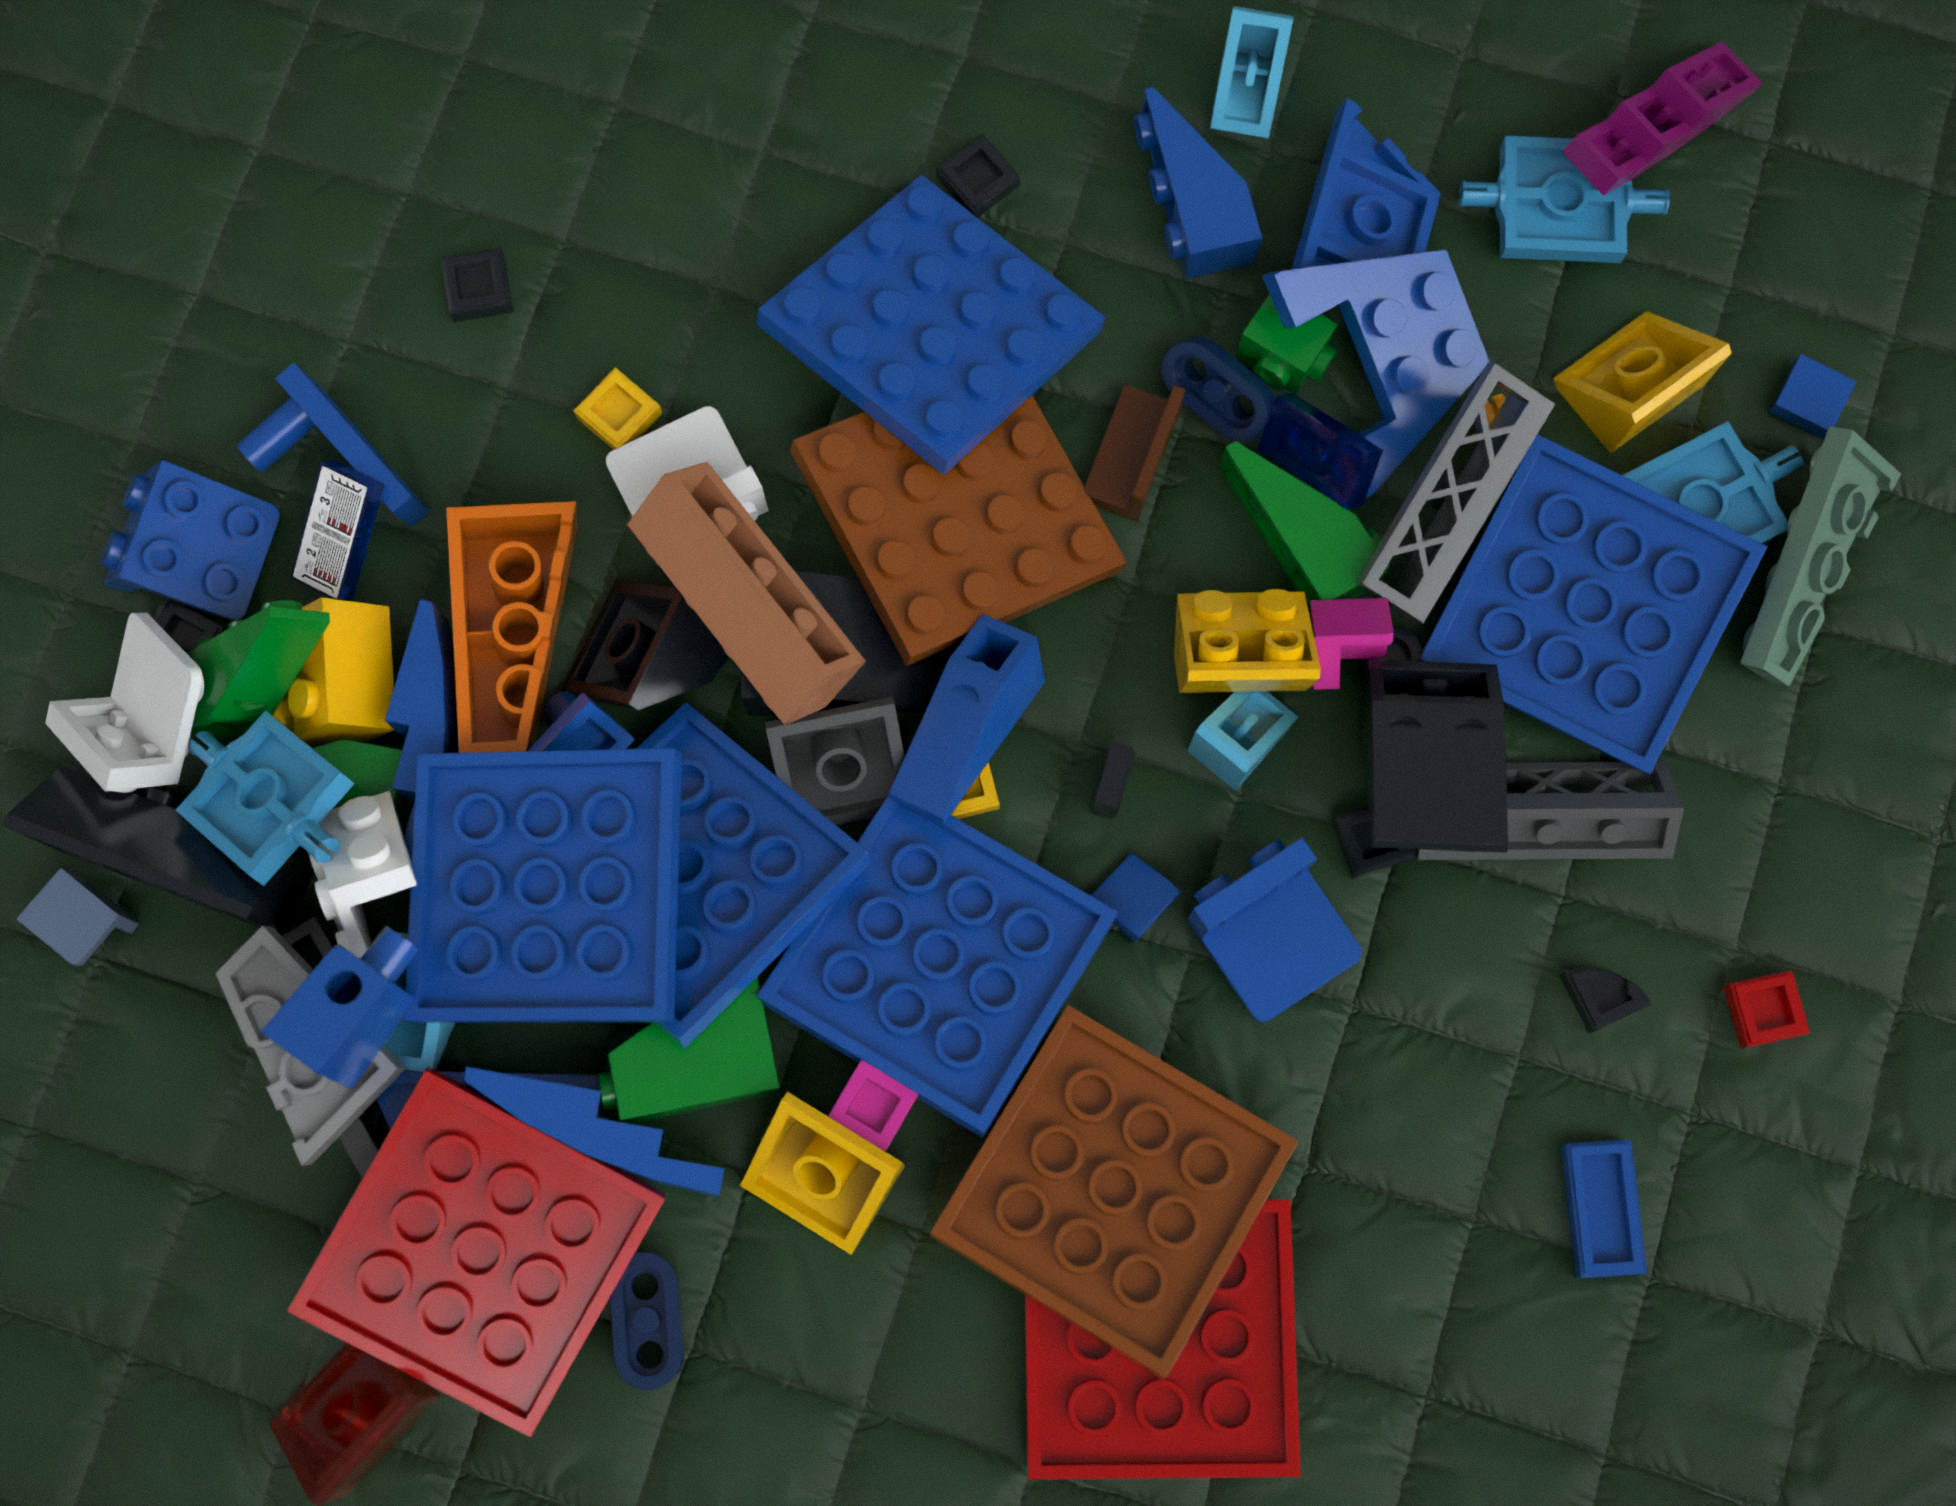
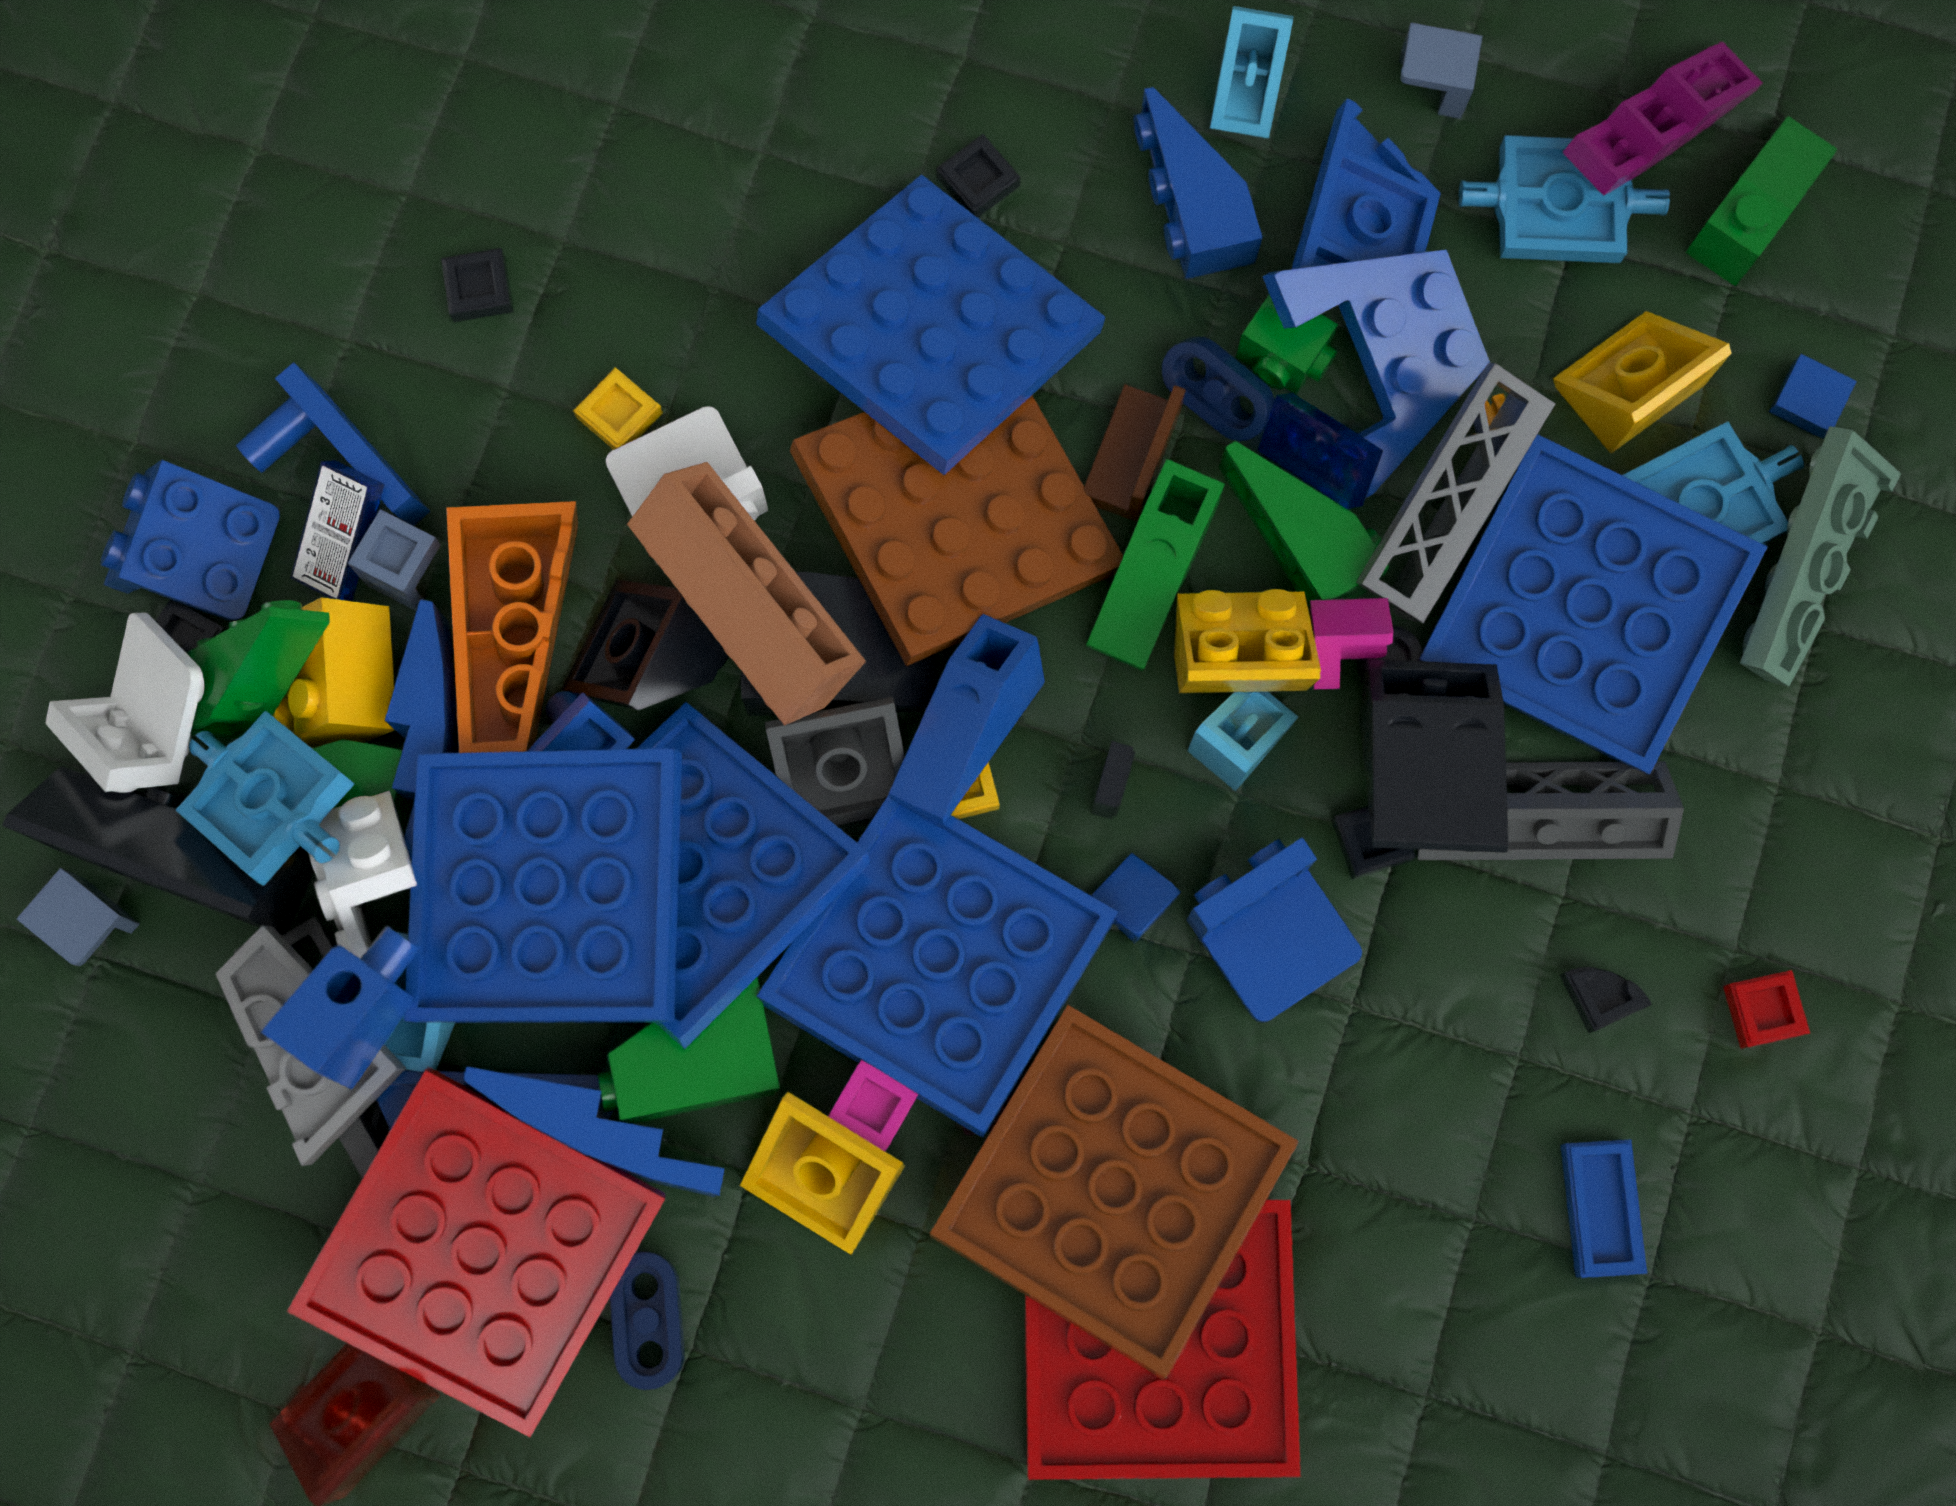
none -> sand blue panel [348,509,441,611]
none -> green slope [1086,459,1225,671]
none -> sand blue panel [1399,23,1482,119]
none -> green slope [1685,116,1838,287]

